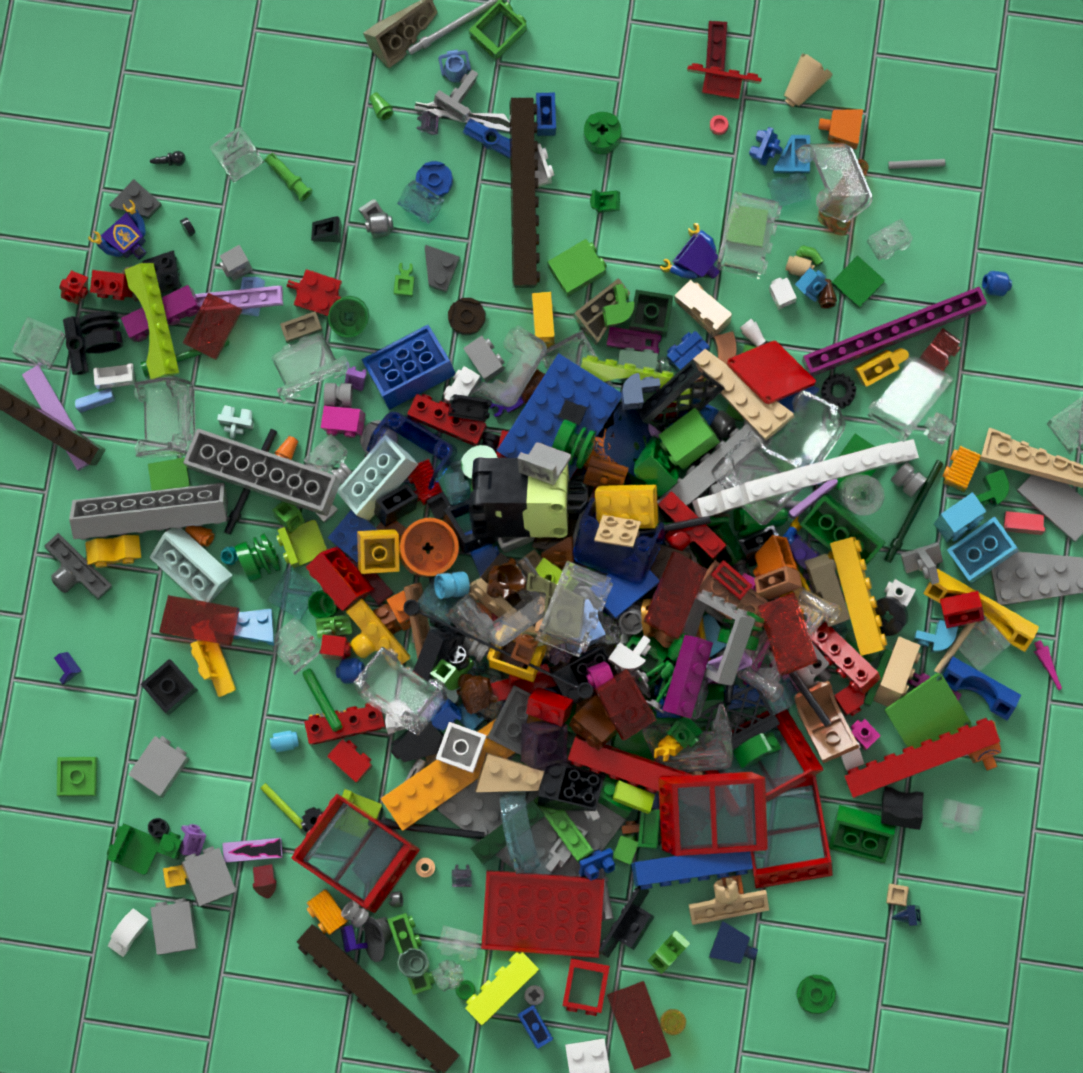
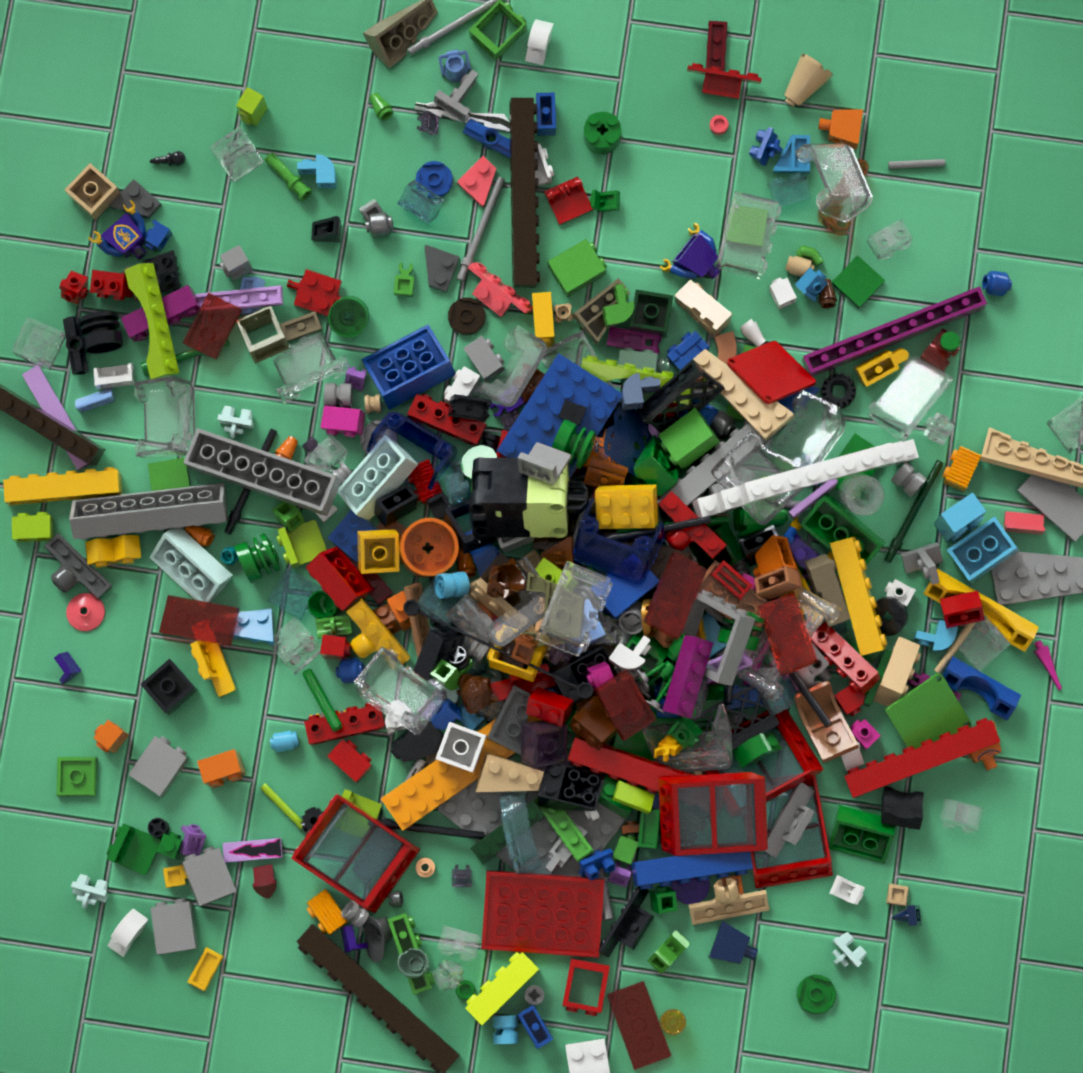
black tile [180,217,195,237] -> none
tan hinge [594,515,641,548] -> none
green brick [976,469,1009,507] -> none
none -> yellow brick [3,467,122,506]
none -> lime brick [12,512,54,542]
none -> tan brick [64,163,121,220]
none -> coral dish [66,593,105,631]
none -> light aqua hips [71,874,108,909]
none -> orange brick [93,720,129,753]
none -> blue brick [144,220,172,252]
none -> yellow tile [187,947,224,992]
none -> orange brick [197,749,246,788]
none -> lime brick [236,87,268,126]
none -> olive window [236,305,290,364]
none -> medium azure brick [297,154,337,189]
none -> clear purple hinge [302,436,318,452]
none -> tan wheel [365,394,381,414]
none -> coral wing [457,156,497,208]
none -> light grey bar [457,177,505,282]
none -> orange cone [458,549,476,578]
none -> coral bracket [468,262,533,317]
none -> medium azure wheel [492,1015,518,1044]
none -> tile [500,410,519,431]
none -> white brick [525,19,554,65]
none -> red hinge [544,176,594,225]
none -> tan plate [553,303,573,323]
none -> medium lavender tile [608,862,632,888]
none -> green brick [649,886,678,914]
none -> dark purple tile [671,878,710,904]
none -> light grey bracket [765,783,815,858]
none -> white bracket [830,875,865,905]
none -> light aqua hips [832,932,867,967]
none -> green tile [940,332,960,352]

